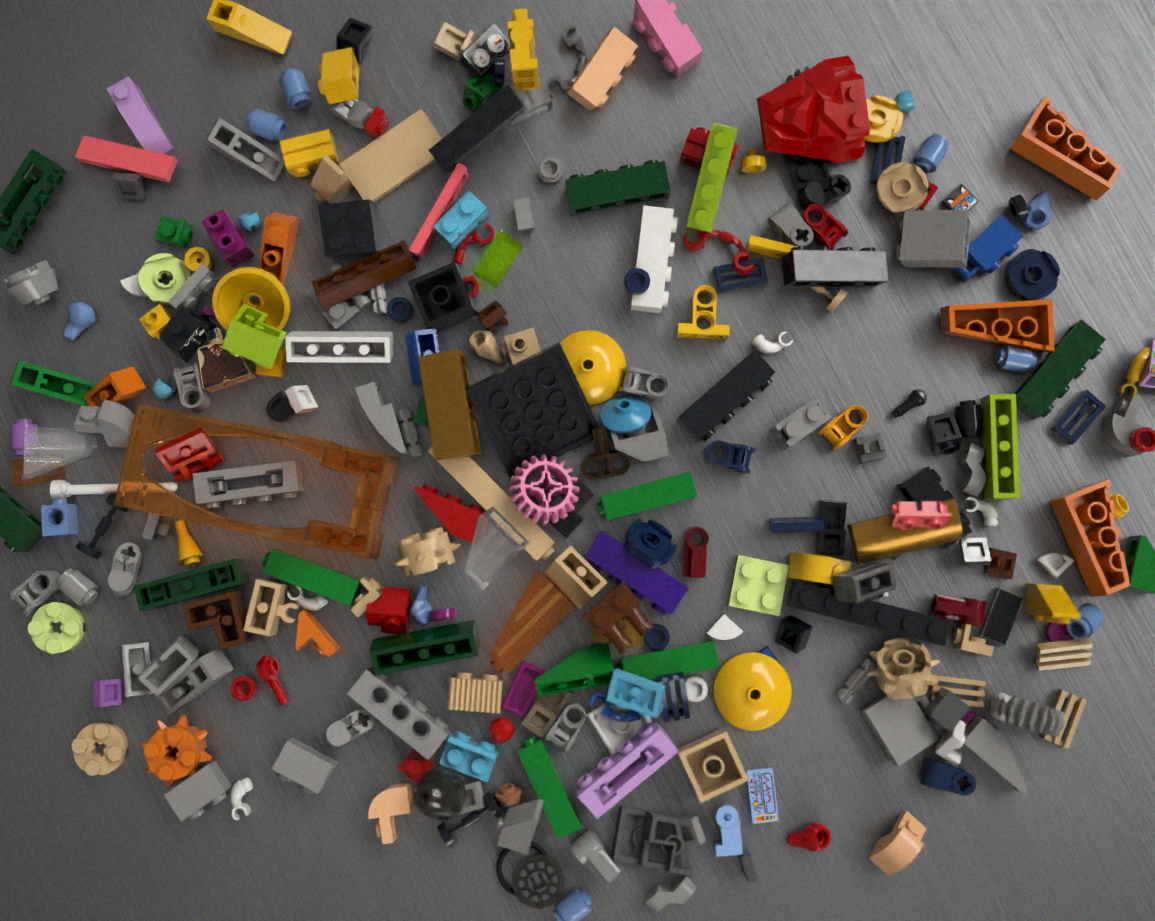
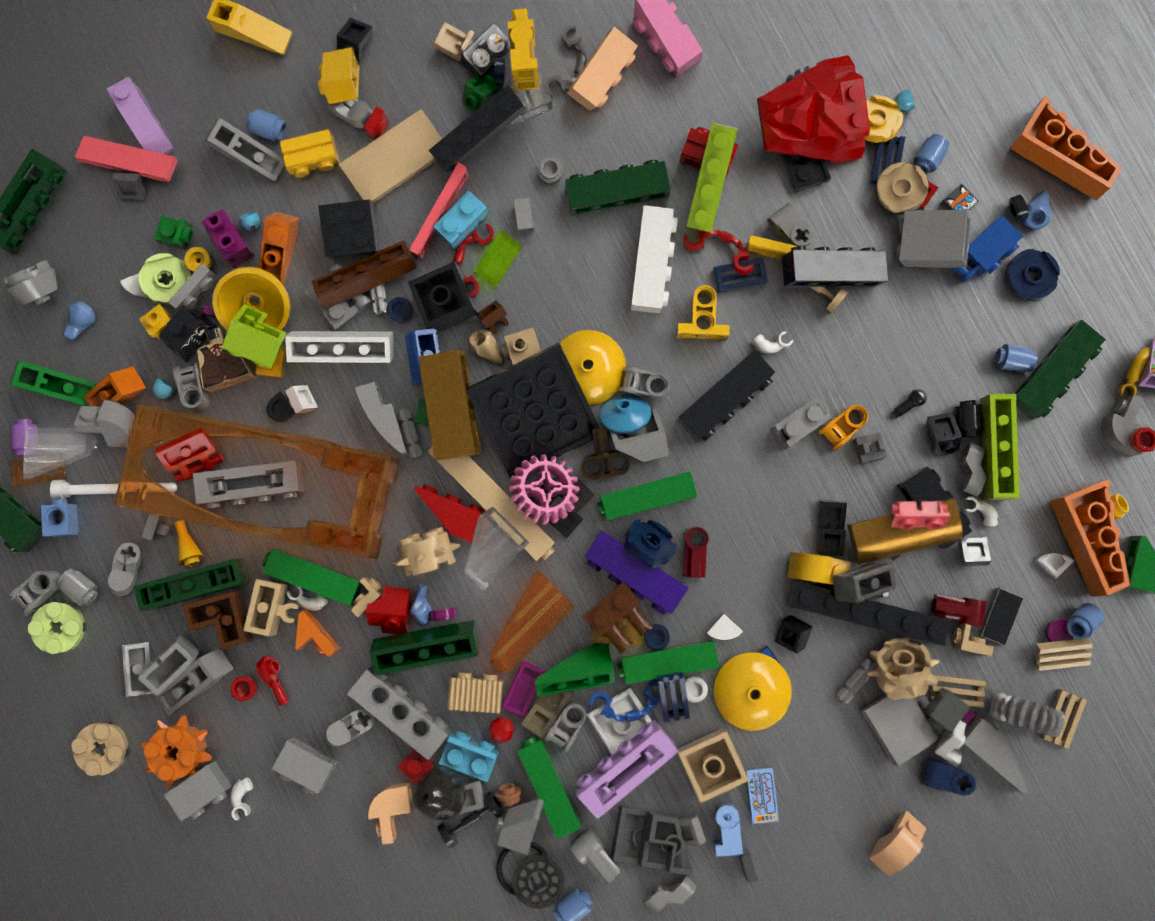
black wheel [76,493,132,559] -> none
medium lavender tile [91,678,122,707] -> none
medium blue brick [279,68,311,109] -> none
tan slope [310,155,354,205] -> none
tan brick [544,546,608,610] -> none
medium azure bracket [606,668,666,718] -> none
dark blue tile [624,268,650,295] -> none
dark blue piece [704,440,755,474] -> none
yellowish green plate [728,555,789,616] -> none
yellow tile [741,148,767,173] -> none
dark blue tile [770,516,824,533] -> none
red animal [786,822,831,852] -> none
black piece [798,174,851,208] -> none
red piece [801,204,849,250] -> none
orange wedge [940,299,1055,352] -> none
reddish brown tile [984,548,1017,579] -> none
yellow slope [1025,583,1080,624] -> none
dark blue tile [1050,389,1106,445] -> none

